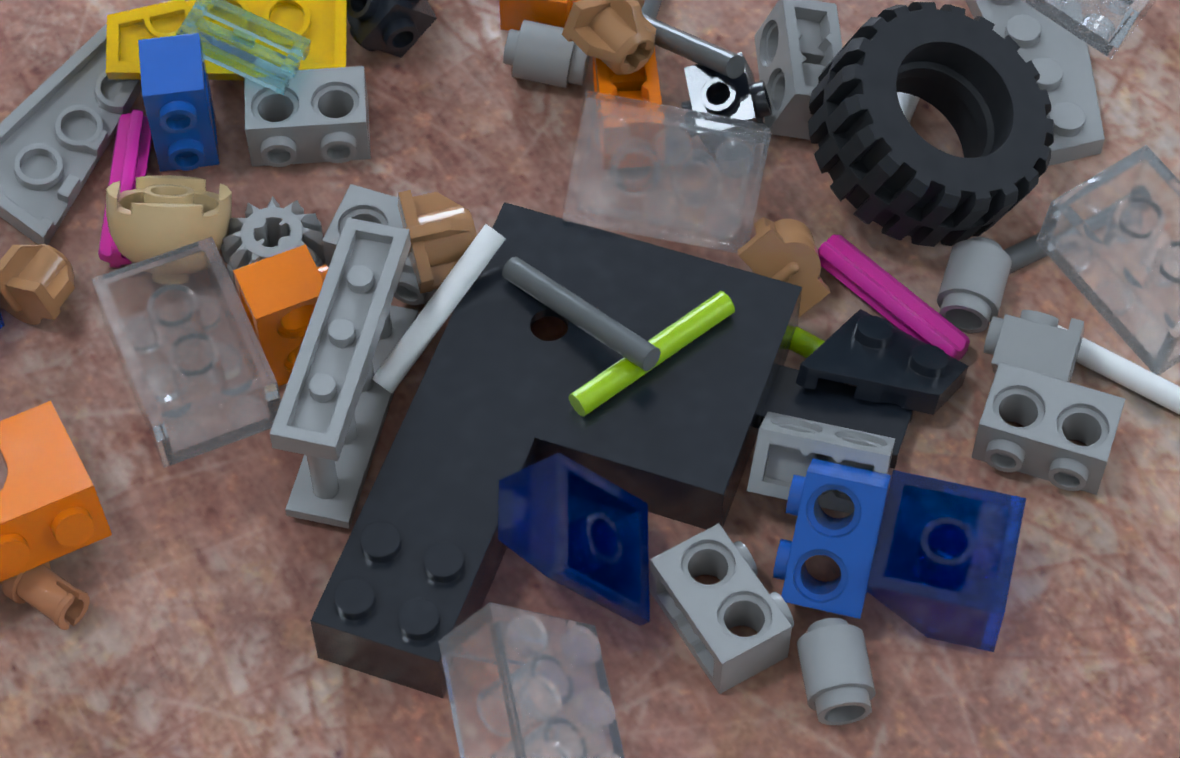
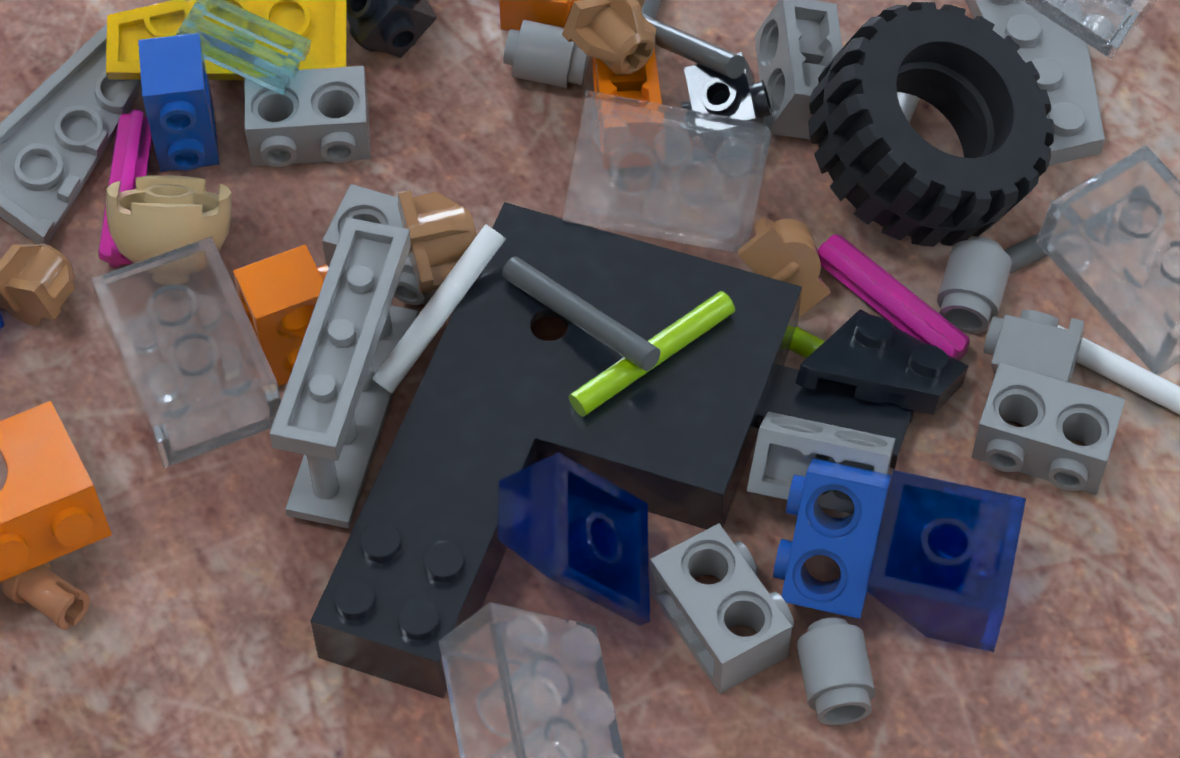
light grey gear [221,196,325,287] -> none

